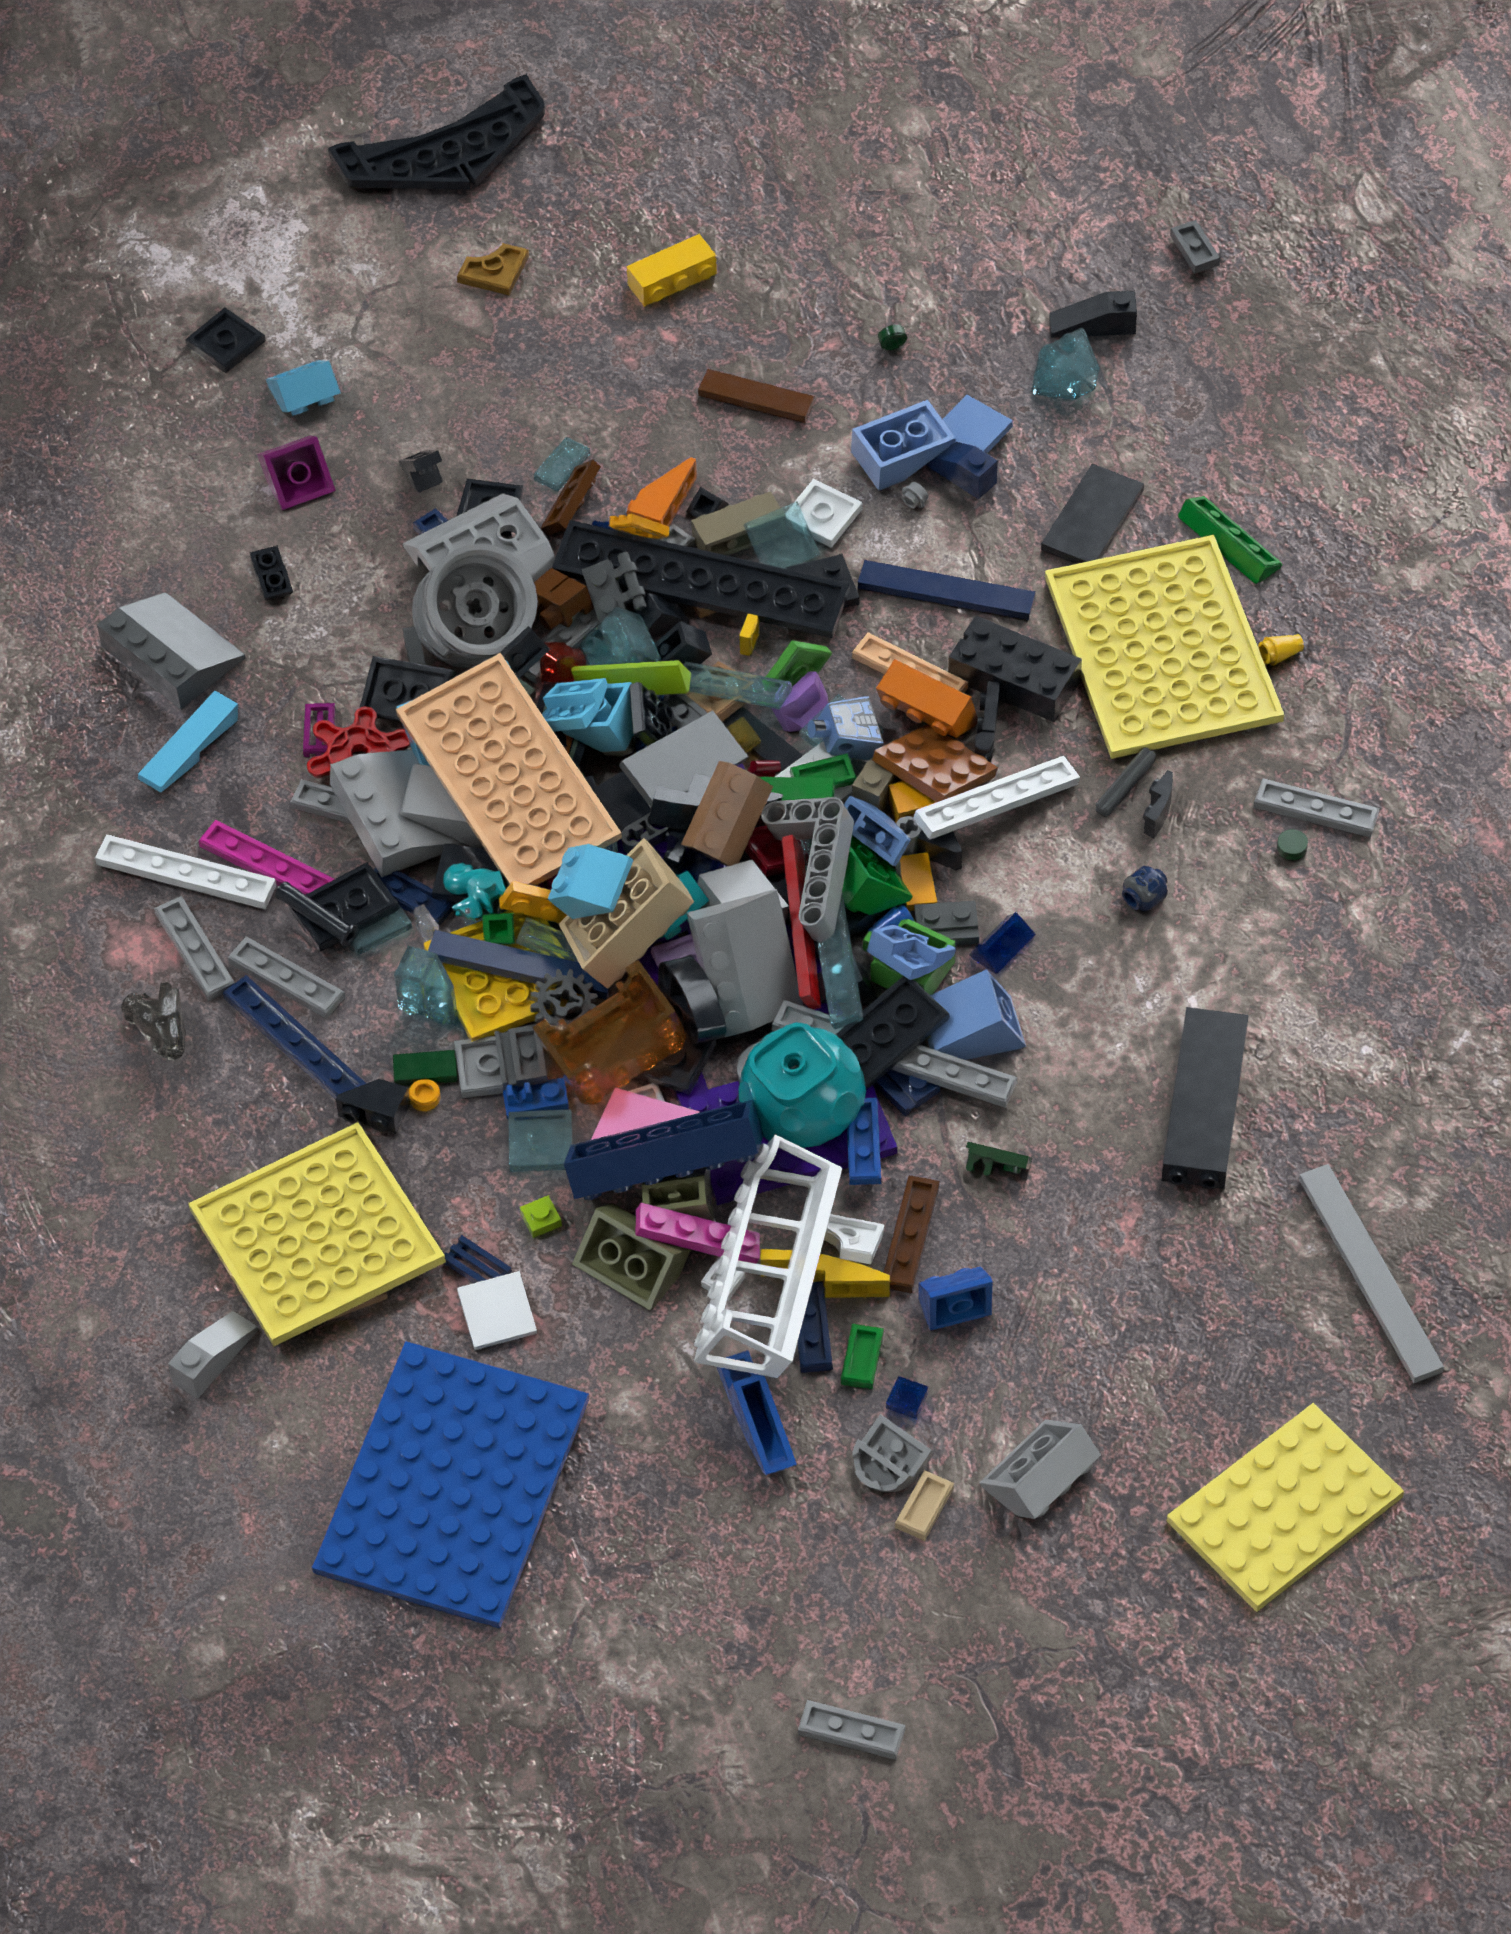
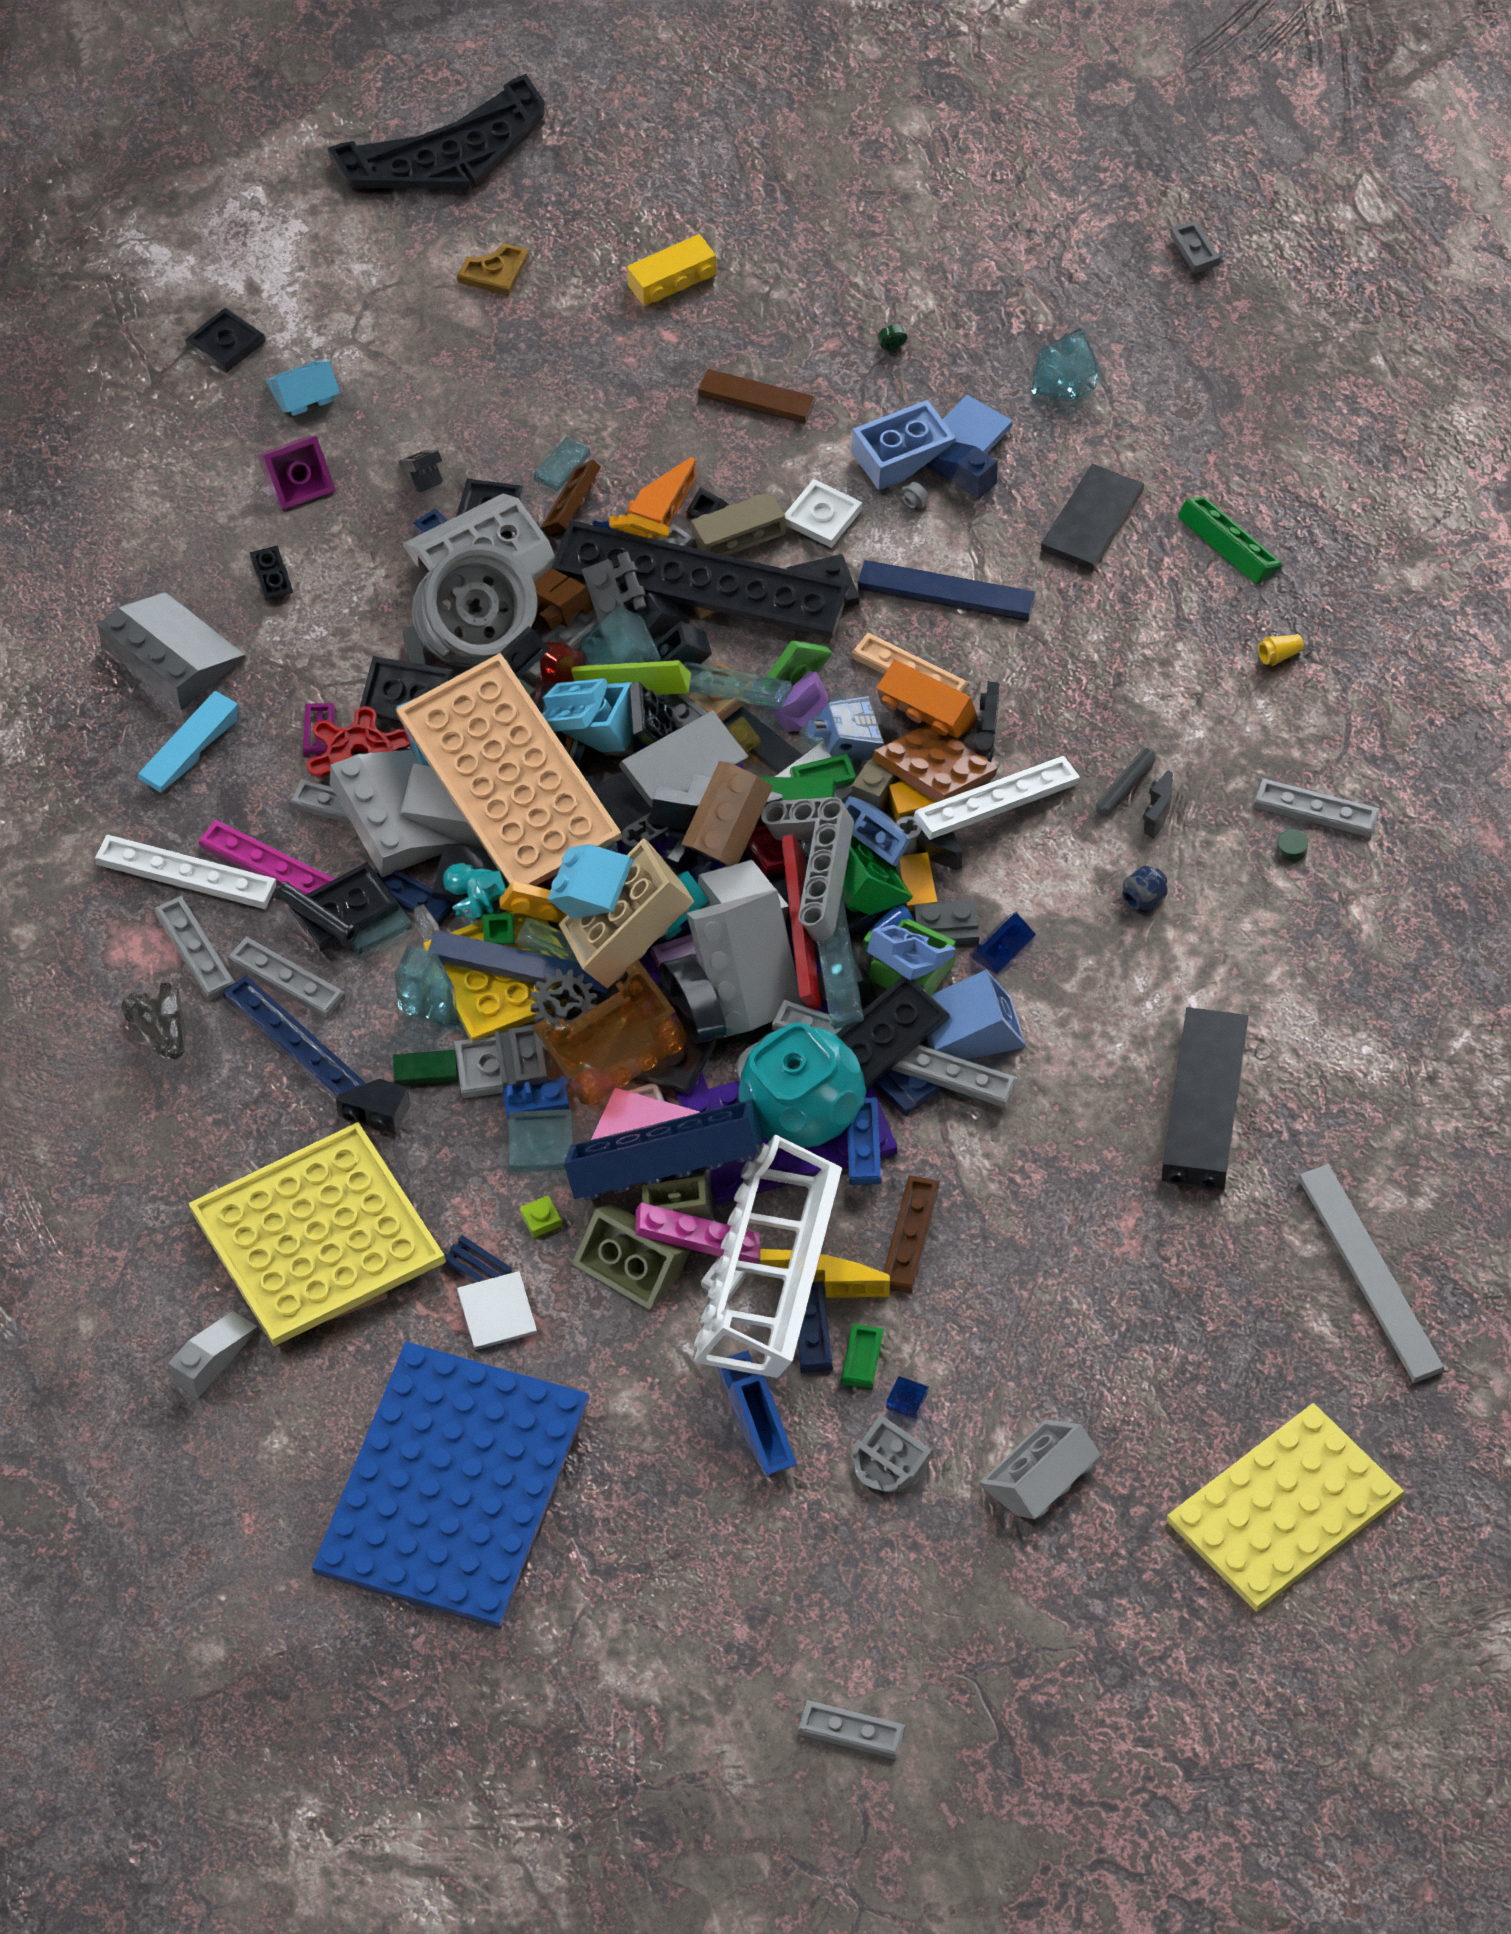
light orange tile [409,1079,441,1111] -> none
yellow tile [739,613,759,656] -> none
clear light blue tile [743,501,820,569] -> none
dark red plate [747,760,781,777] -> none
white tile [824,1214,884,1265] -> none
tan tile [895,1470,954,1541] -> none
blue slope [919,1267,993,1331] -> none
black piece [948,616,1082,722] -> none
dark green plate [966,1142,1033,1176] -> none
light yellow plate [1045,535,1284,759] -> none
black slope [1049,290,1137,338] -> none

